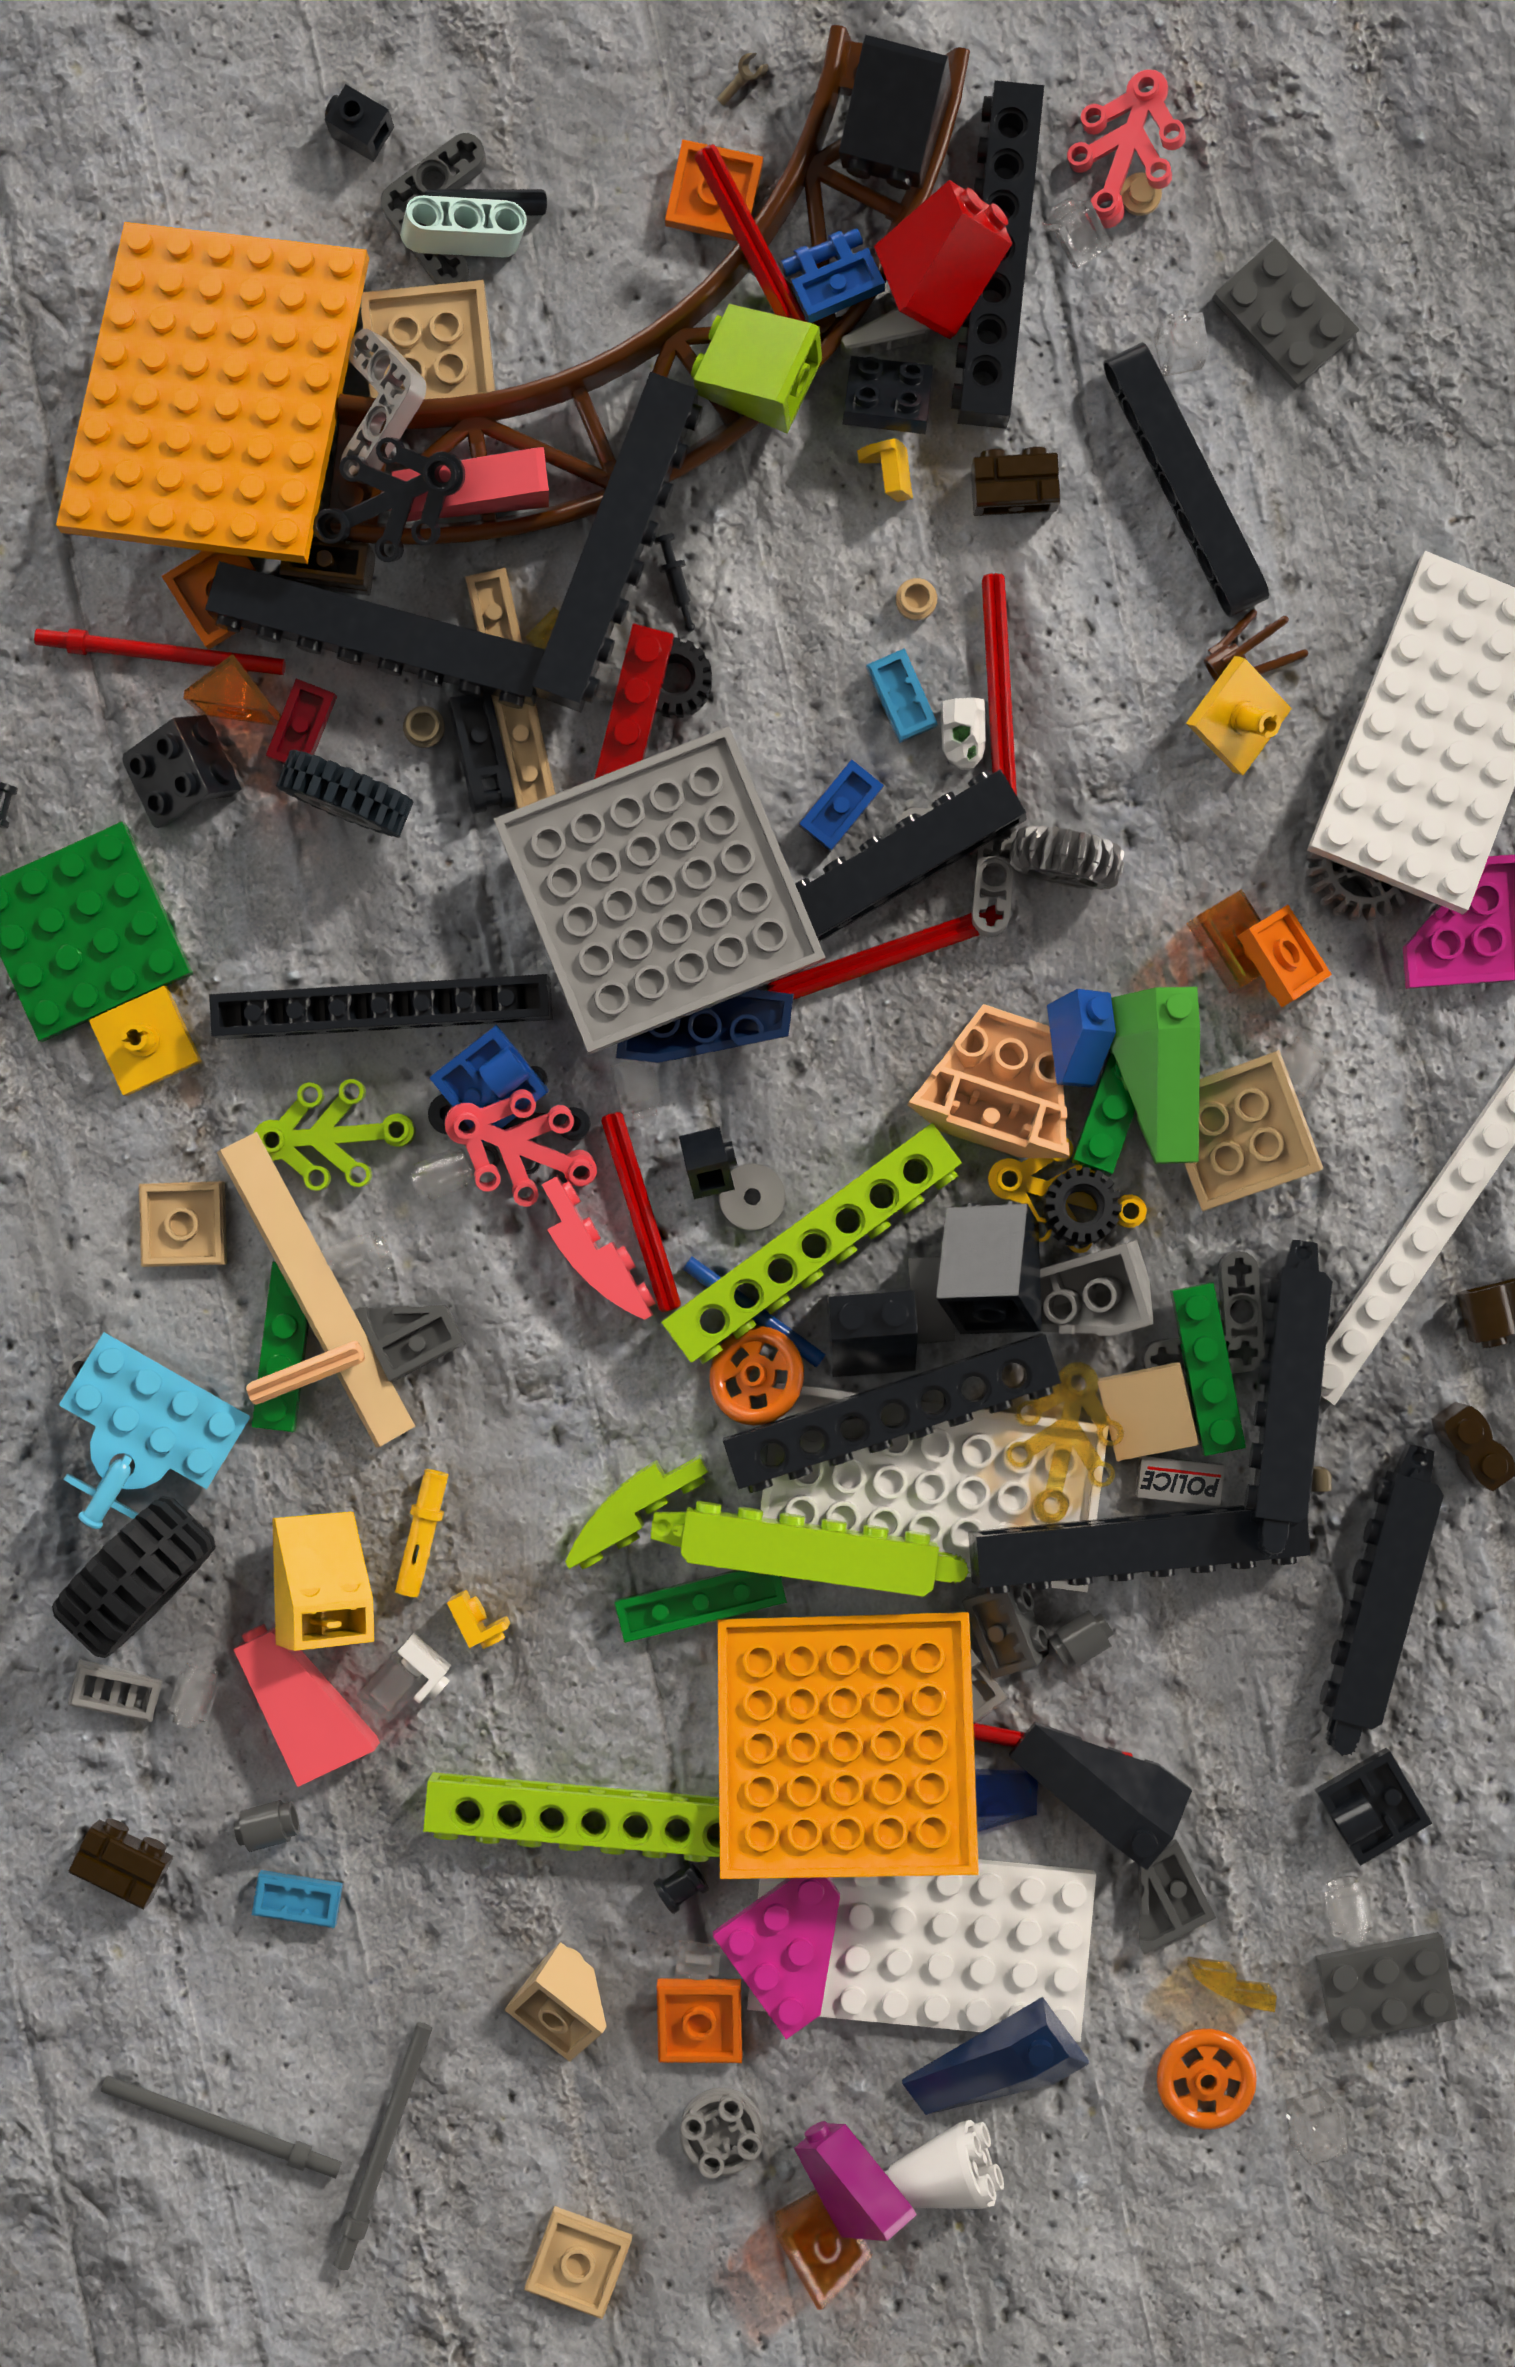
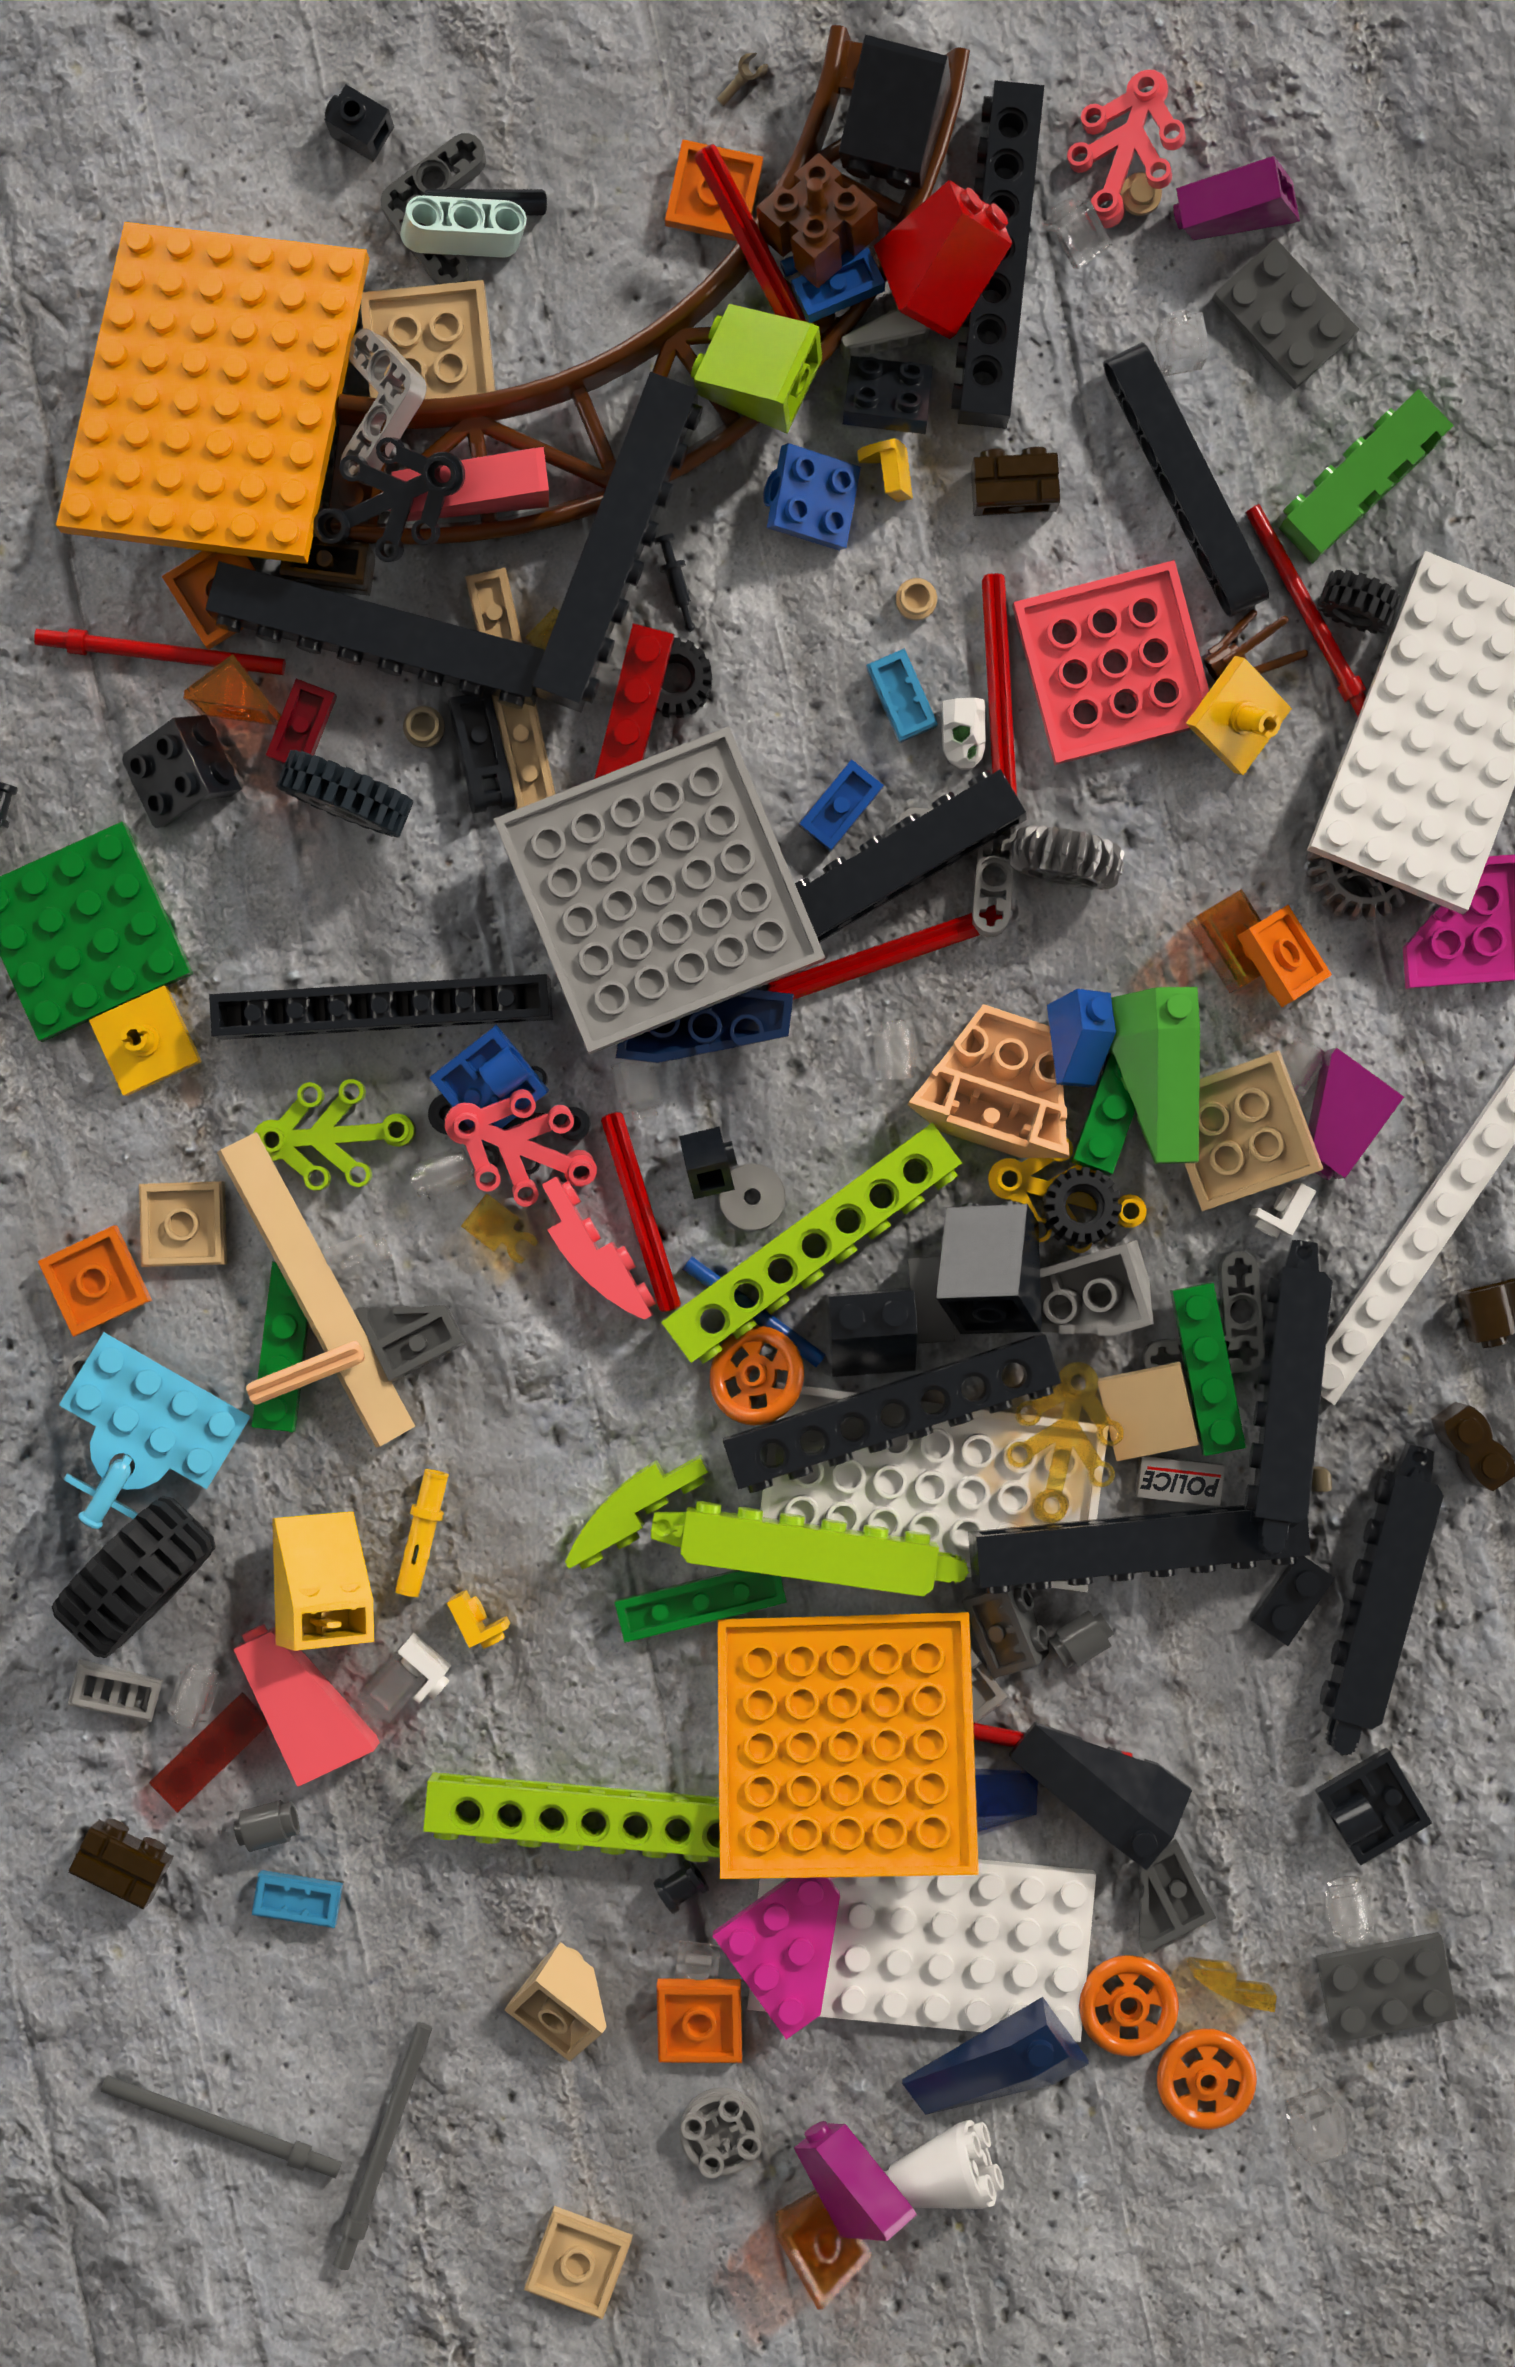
none -> orange plate [38,1225,152,1337]
none -> clear red plate [149,1692,268,1813]
none -> clear yellow plate [461,1193,539,1264]
none -> reddish brown brick [756,153,879,289]
none -> blue plate [763,443,861,551]
none -> clear brick [873,1020,918,1081]
none -> coral piece [1012,560,1209,766]
none -> orange plate [1079,1955,1179,2057]
none -> magenta slope [1173,156,1300,240]
none -> red bar [1245,504,1367,717]
none -> white bracket [1248,1183,1316,1239]
none -> black plate [1251,1556,1335,1646]
none -> bright green wedge [1279,389,1454,564]
none -> magenta slope [1308,1047,1404,1181]
none -> black tyre [1317,570,1401,634]

